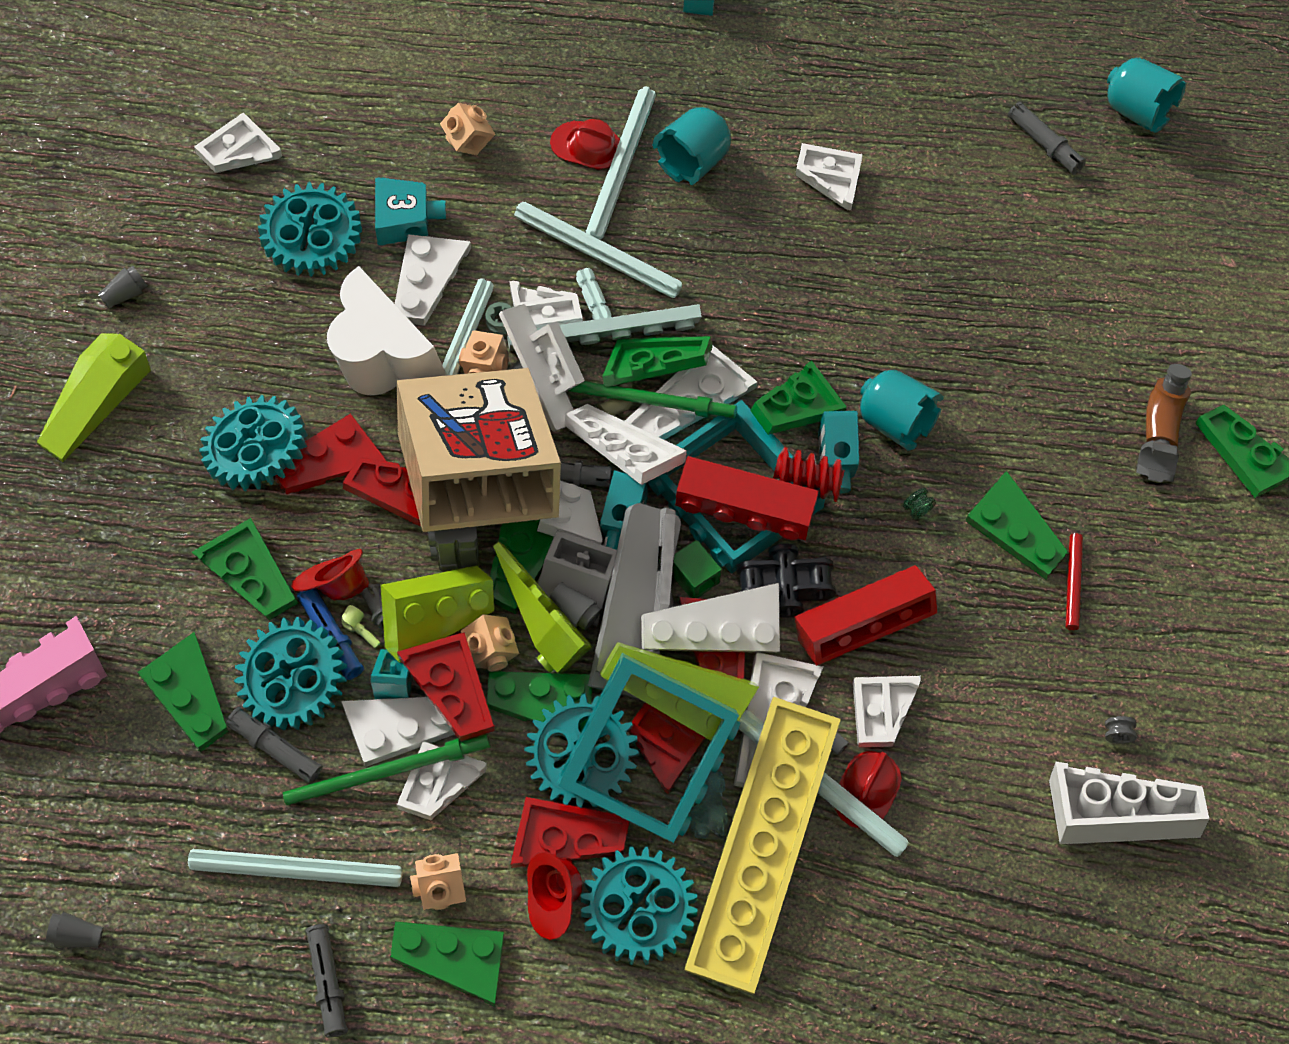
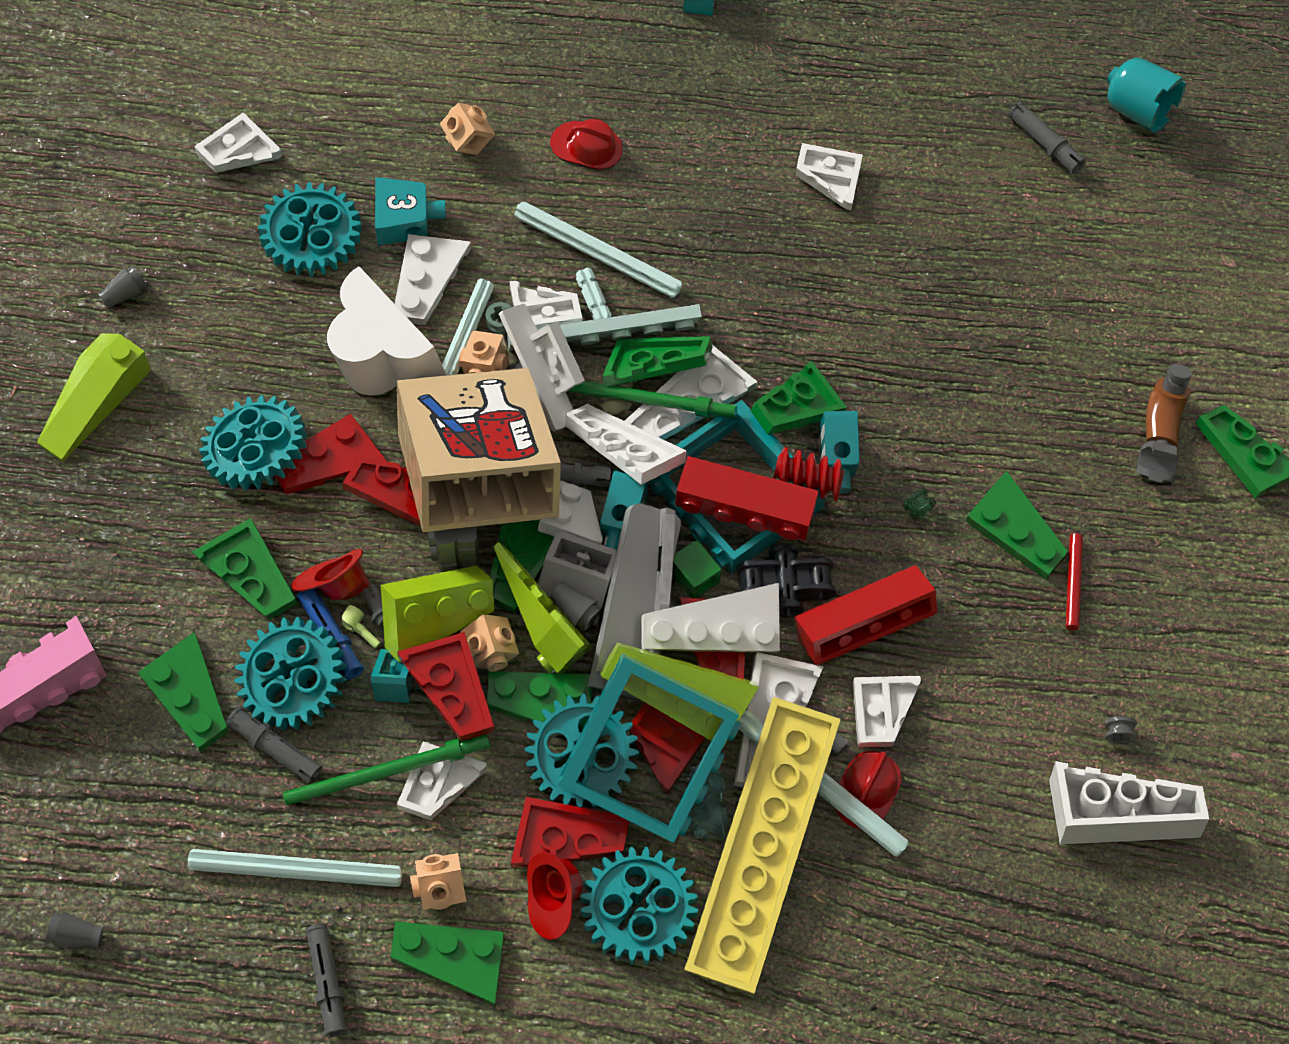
white wing [341,697,455,767] -> none
light aqua axle [586,86,656,239] -> none
teal cylinder [652,107,731,185] -> none
teal cylinder [860,369,944,451] -> none

